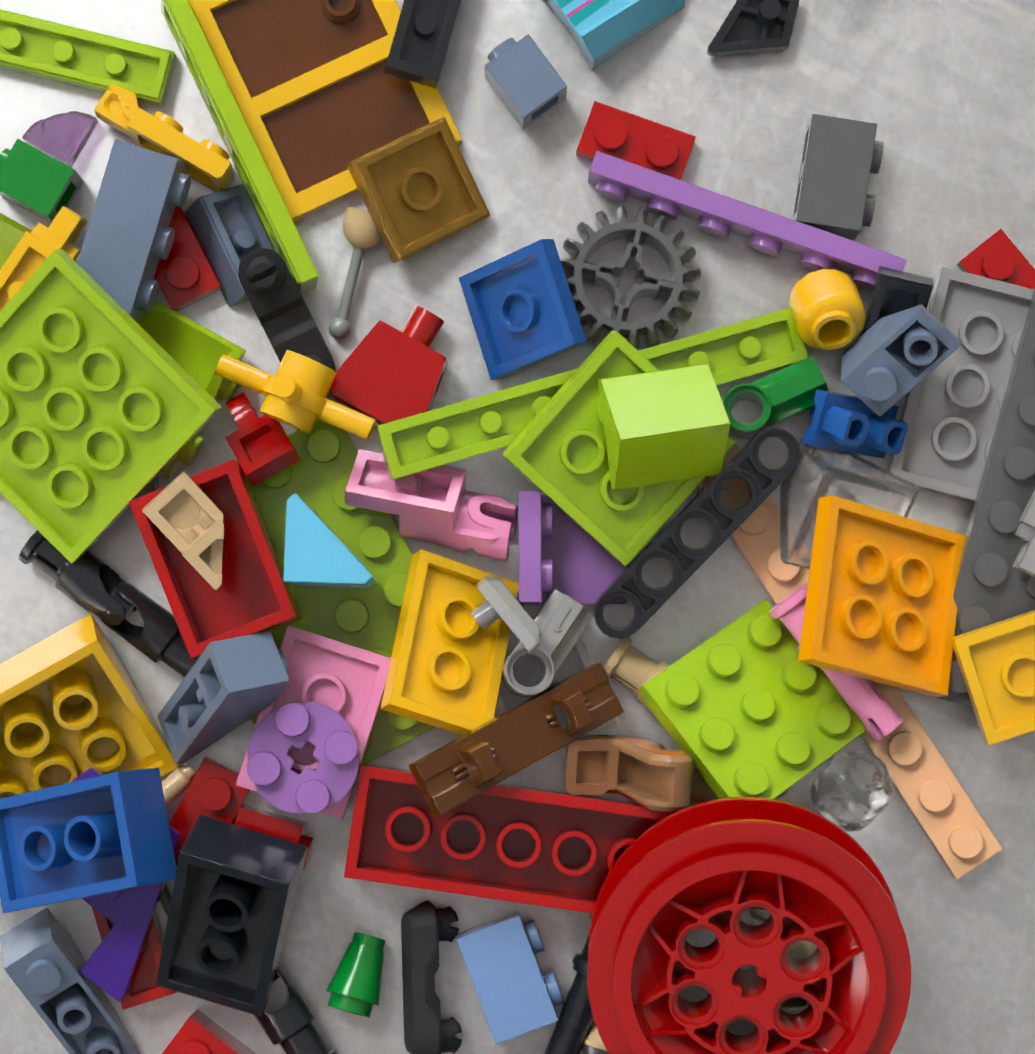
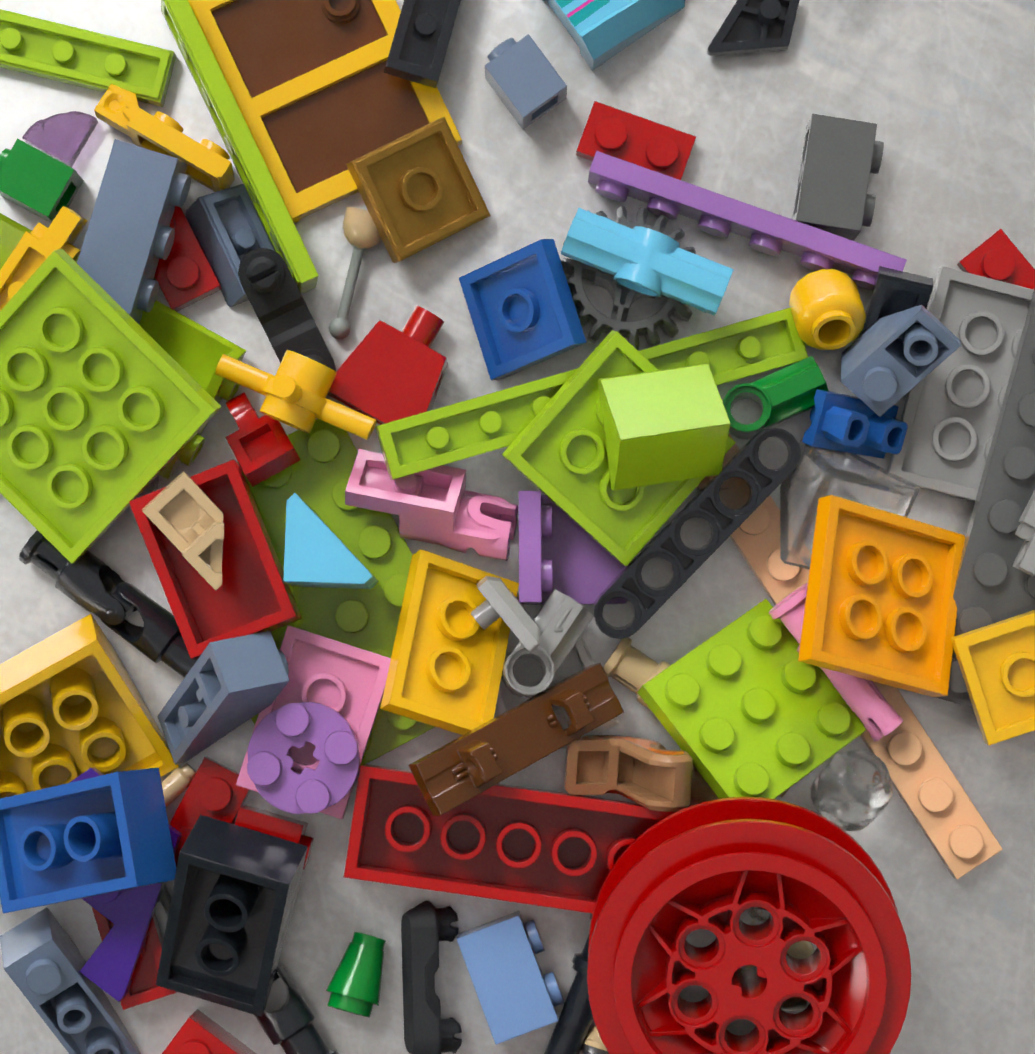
none -> medium azure piece [561,208,734,316]

